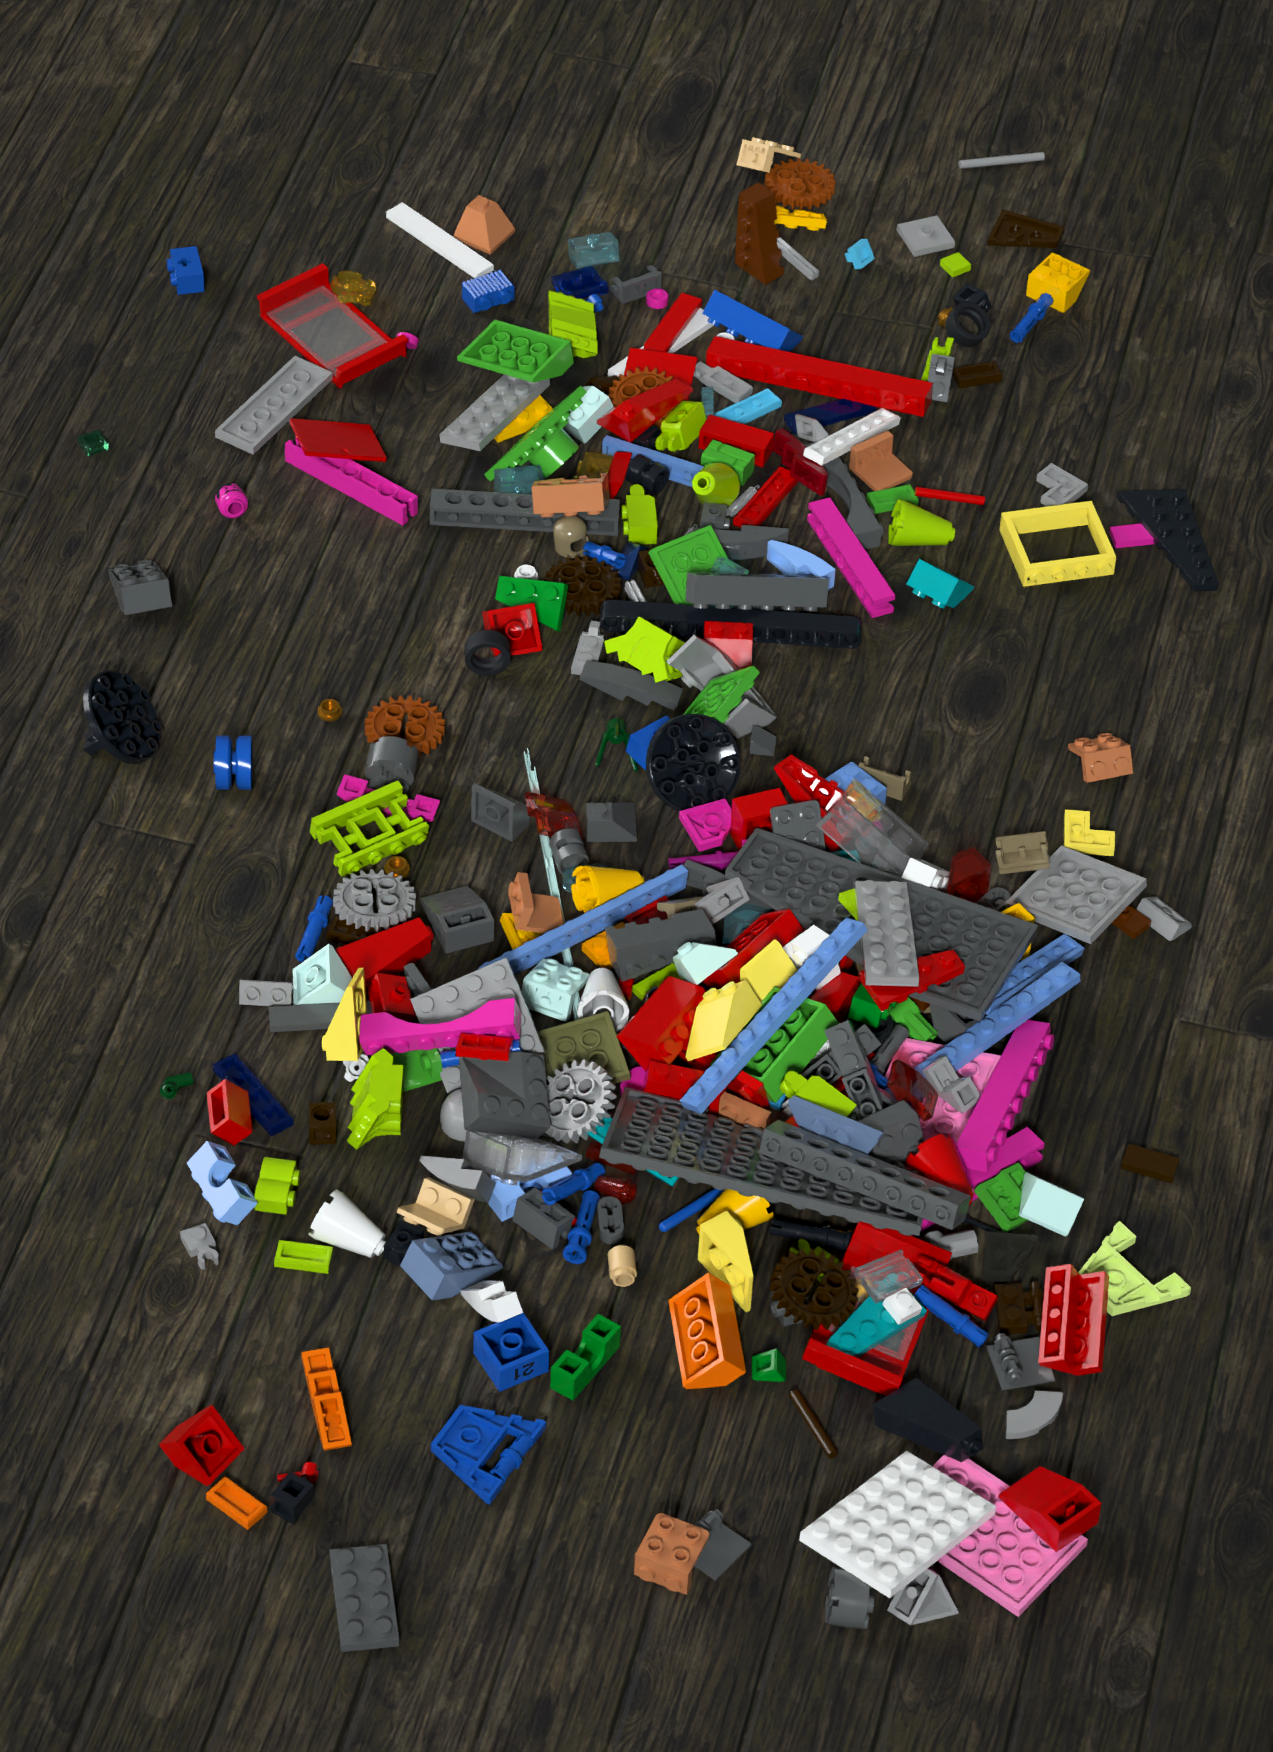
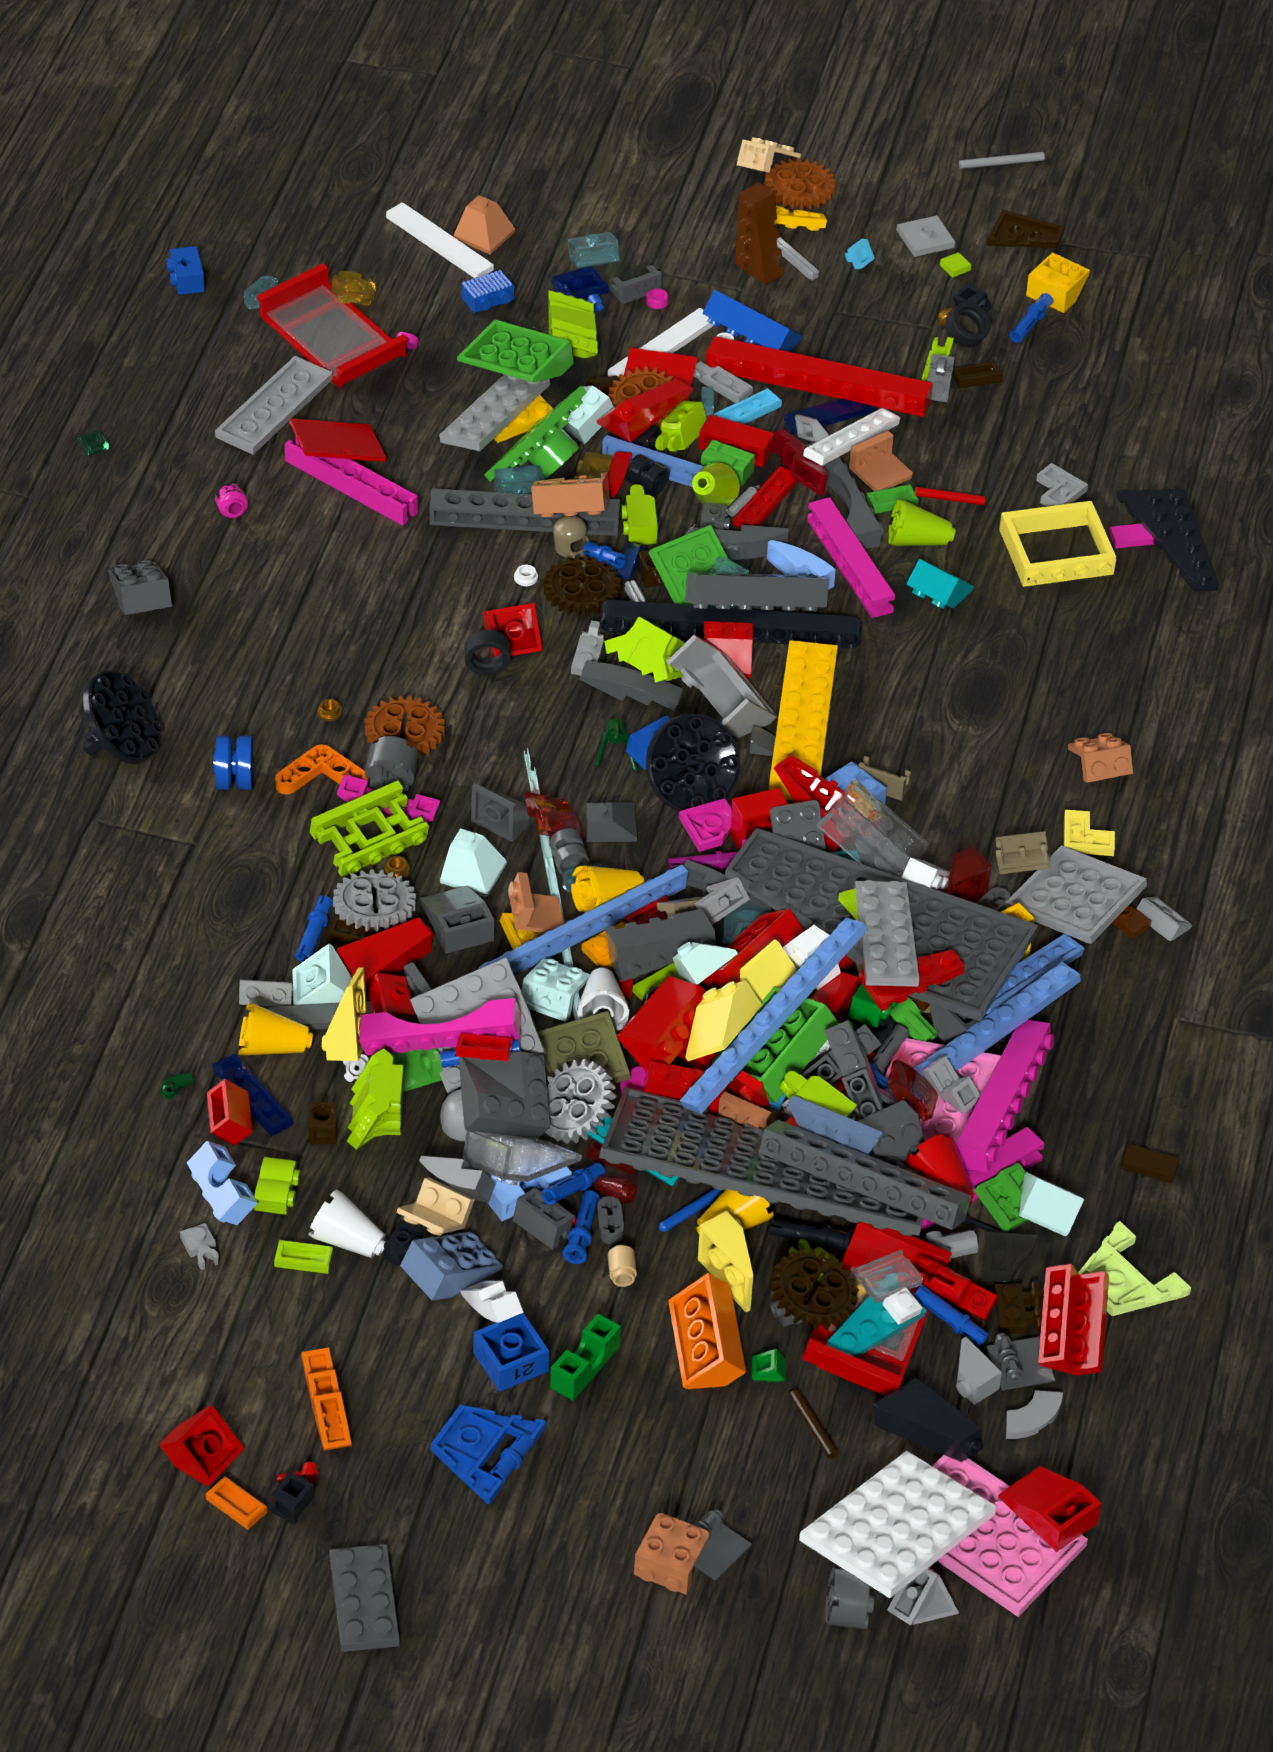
green wing [495,576,568,632] -> none
red tile [644,293,702,353] -> none
bright green plate [683,666,760,724] -> none
none -> yellow cone [239,1003,313,1056]
none -> clear light blue beam [244,276,278,309]
none -> orange beam [275,744,369,794]
none -> light aqua slope [440,828,507,898]
none -> yellow brick [769,640,838,800]
none -> light grey slope [956,1337,1002,1405]

